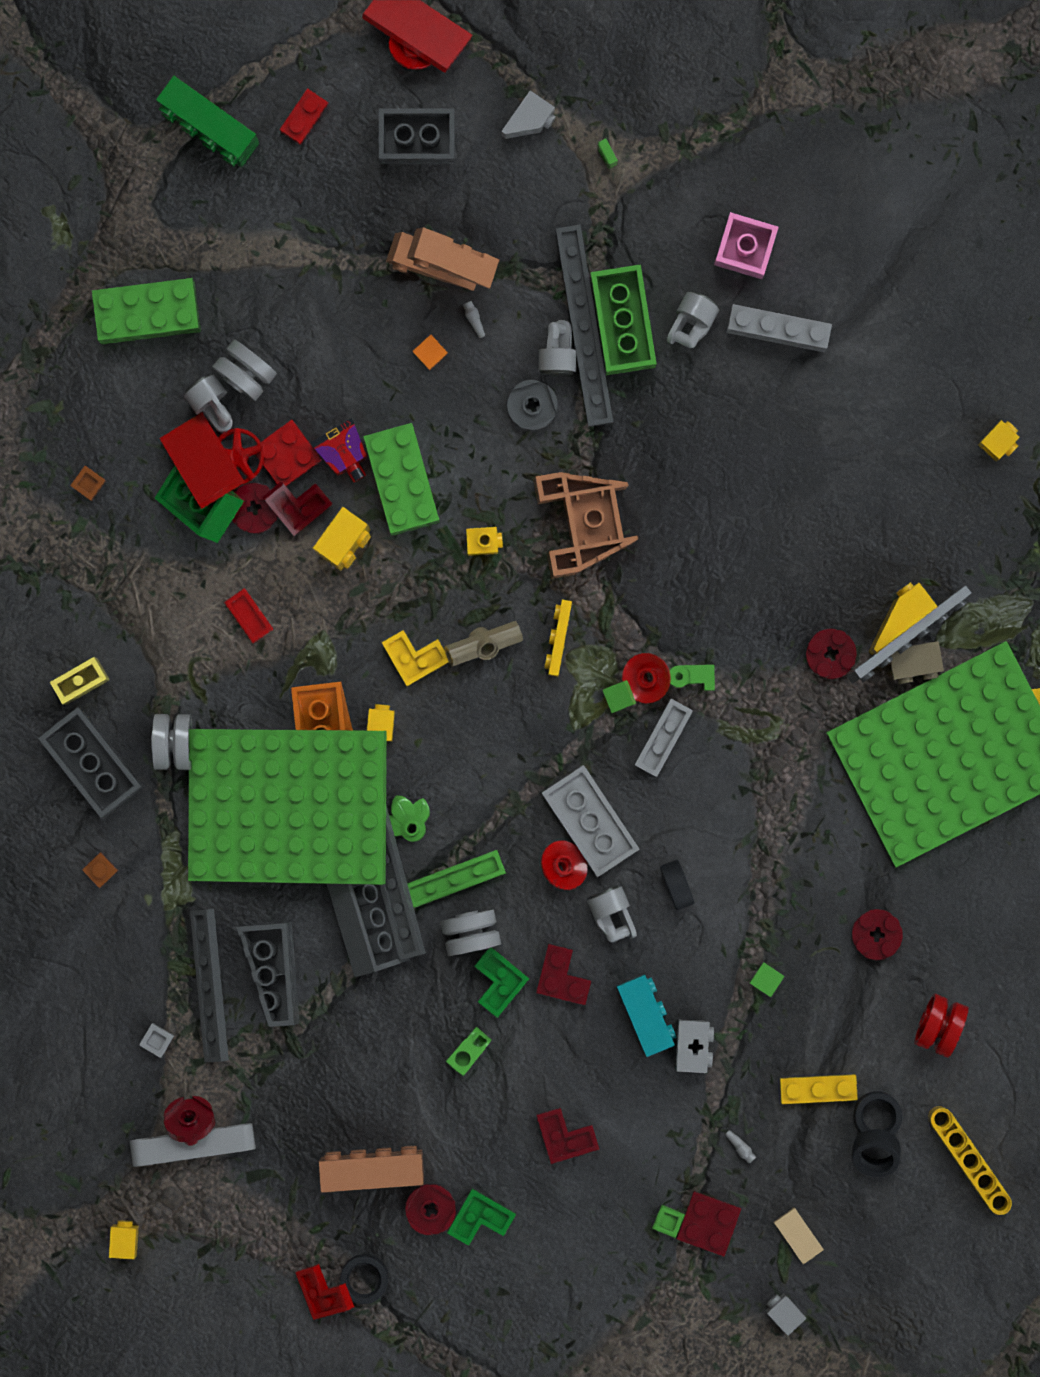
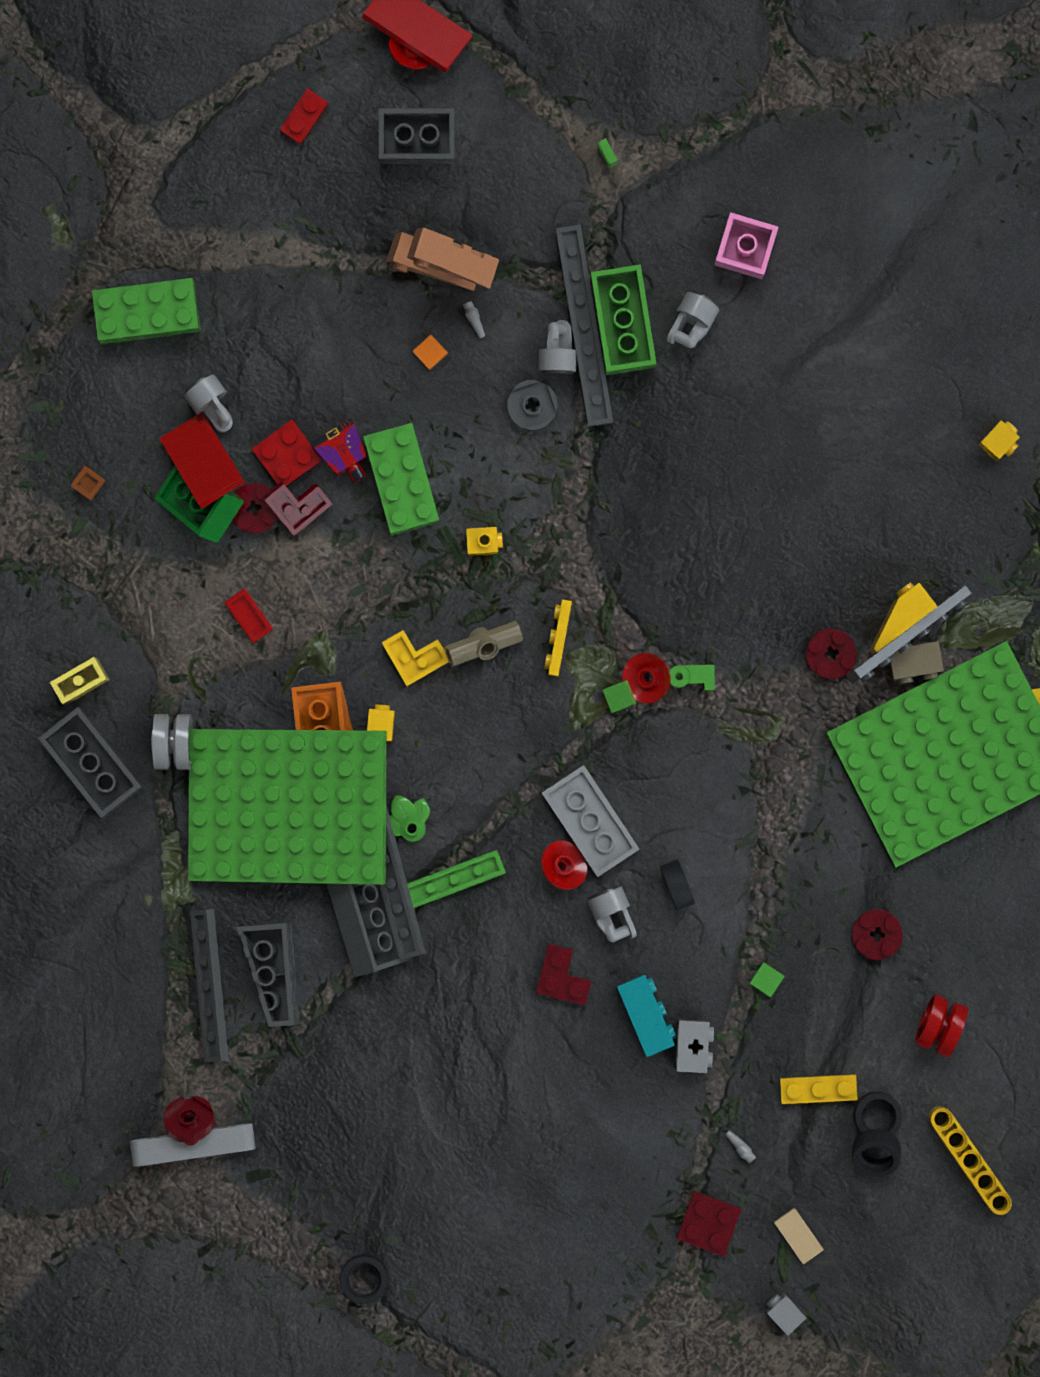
dark orange plate [82,852,119,888] -> none
yellow brick [109,1220,139,1259] -> none
light grey plate [140,1023,175,1058] -> none
green brick [156,76,259,167] -> none
light grey wheel [212,339,277,401] -> none
red wheel [218,428,264,485] -> none
red plate [295,1264,354,1320] -> none
yellow brick [313,507,371,571] -> none
nougat brick [319,1146,424,1192] -> none
dark red plate [405,1184,456,1235] -> none
light grey wheel [440,909,501,956] -> none
bright green leg [445,1027,492,1076] -> none
green plate [447,1188,516,1246] -> none
green plate [475,947,530,1018] -> none
light grey slope [501,91,556,139] -> none
nougat wedge [533,472,638,579] -> none
dark red plate [536,1107,599,1164] -> none
light grey plate [635,699,693,777] -> none
bright green tile [652,1204,685,1238] -> none
light grey brick [726,304,832,353] -> none

